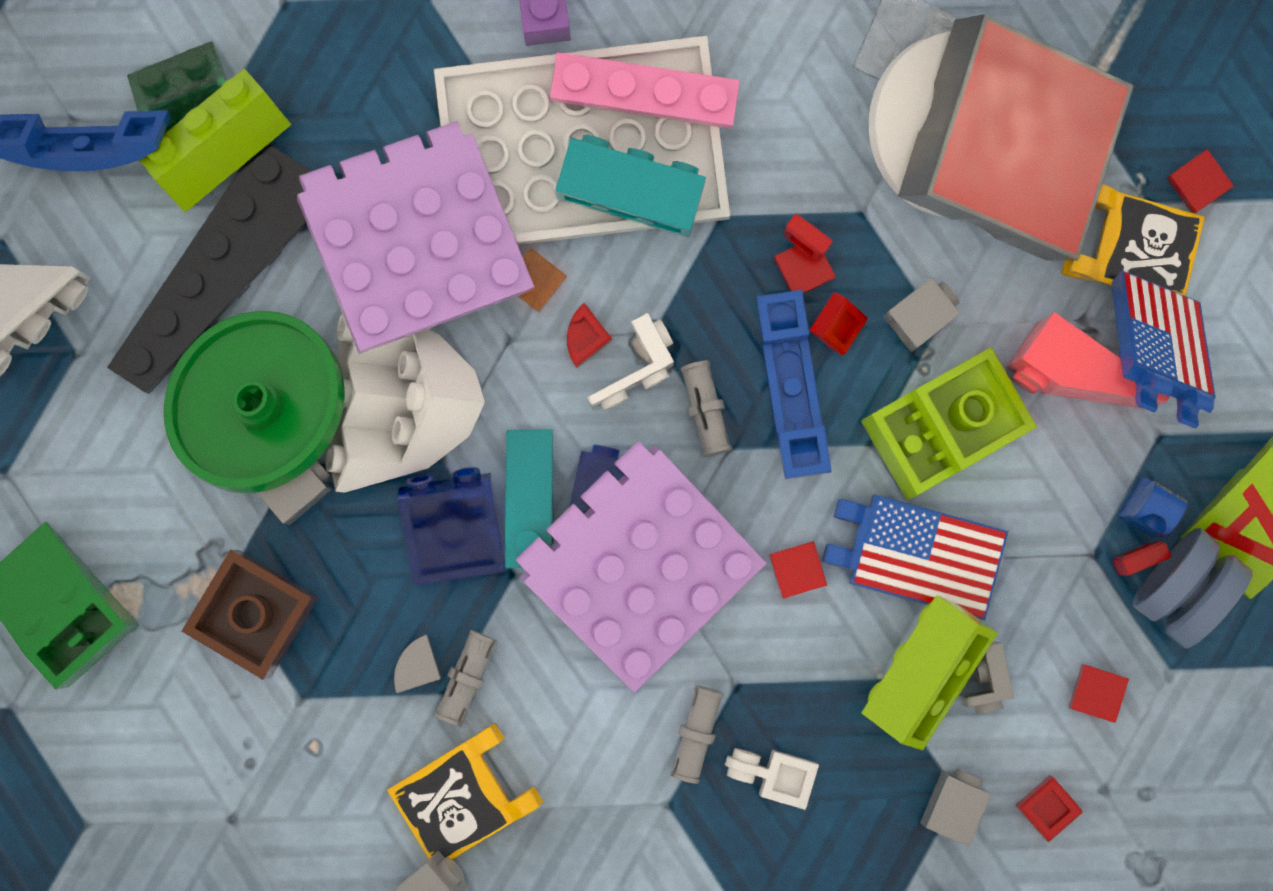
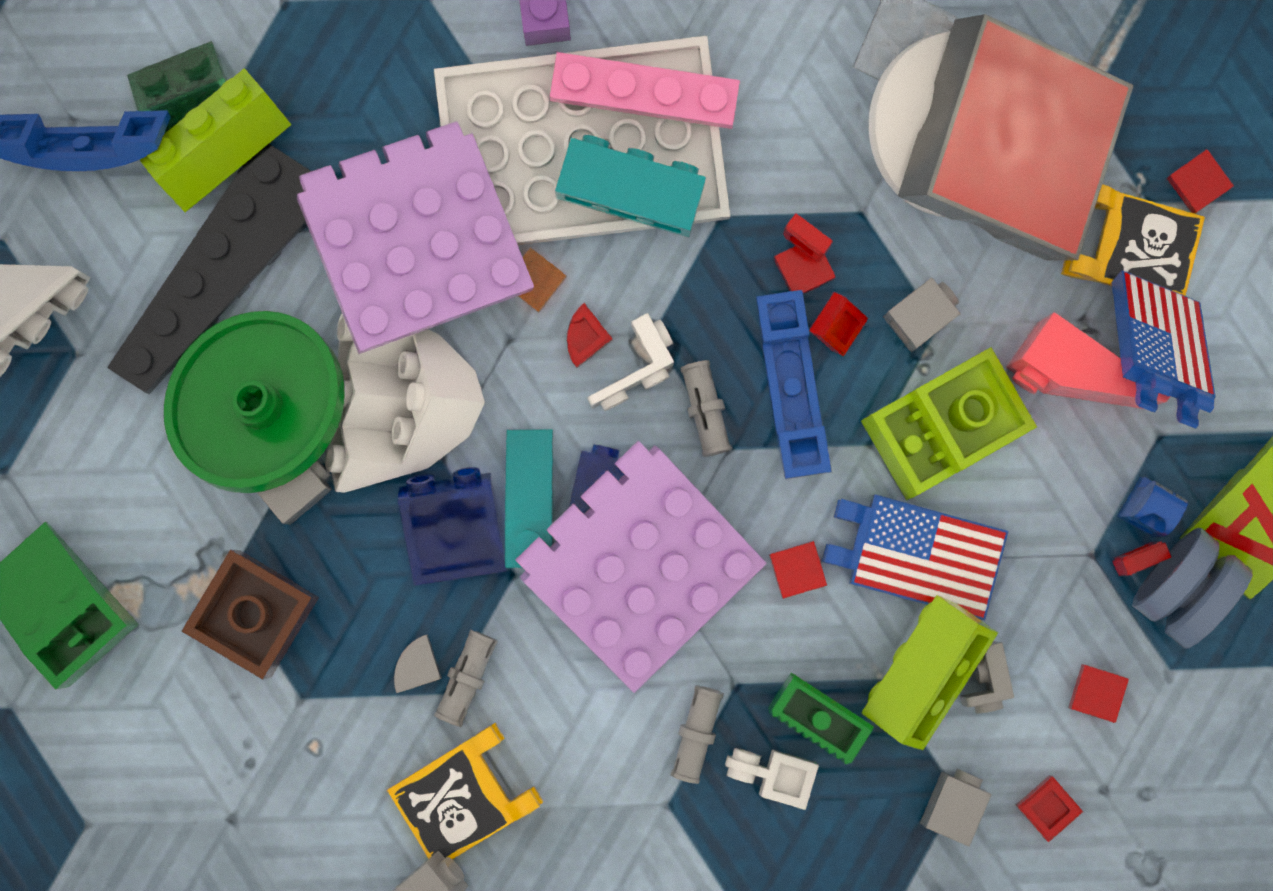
none -> green brick [768,673,874,764]

